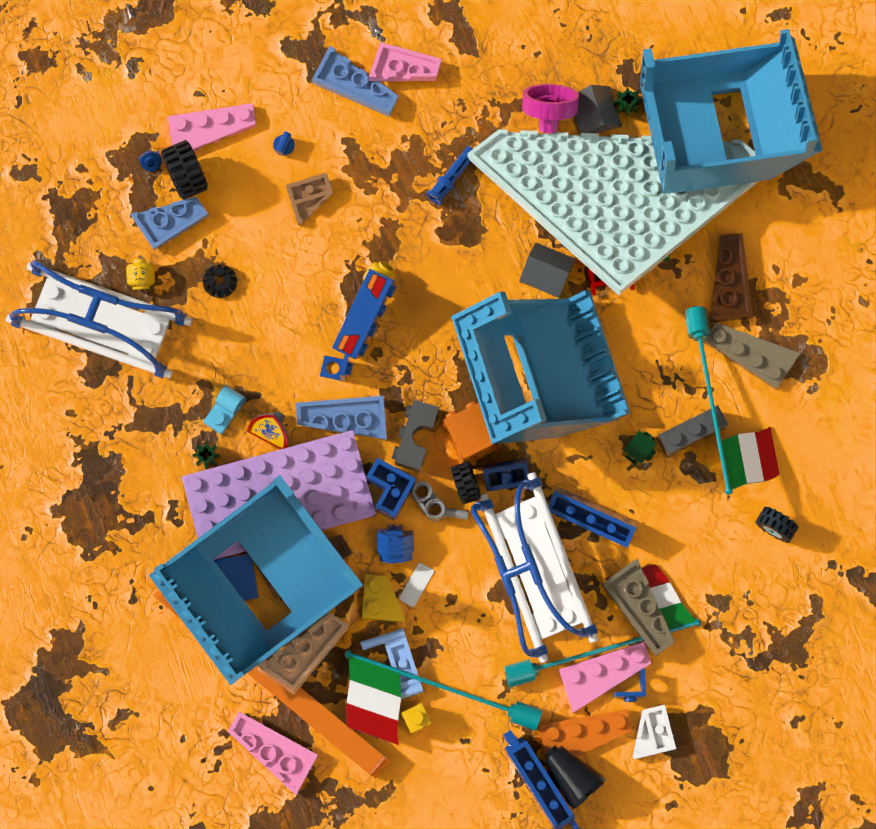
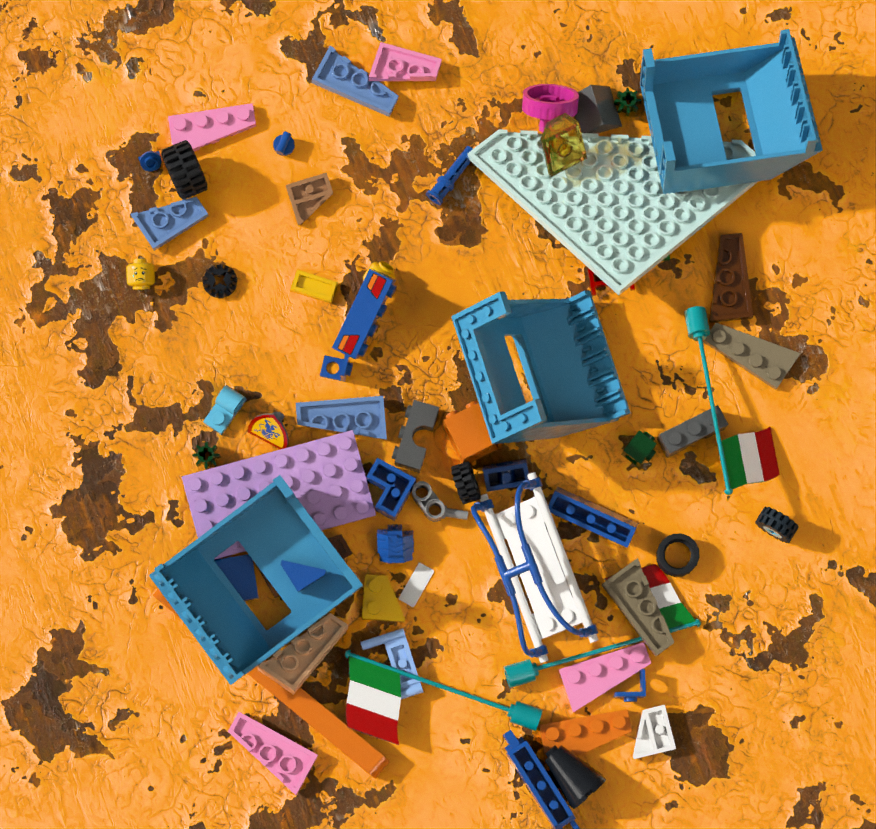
white piece [6,260,193,379] -> none
yellow brick [401,703,431,735] -> none
dark grey slope [519,243,575,298] -> none
none -> blue slope [281,560,326,593]
none -> yellow tile [290,269,338,304]
none -> clear yellow slope [540,113,587,177]
none -> black tyre [656,533,700,577]

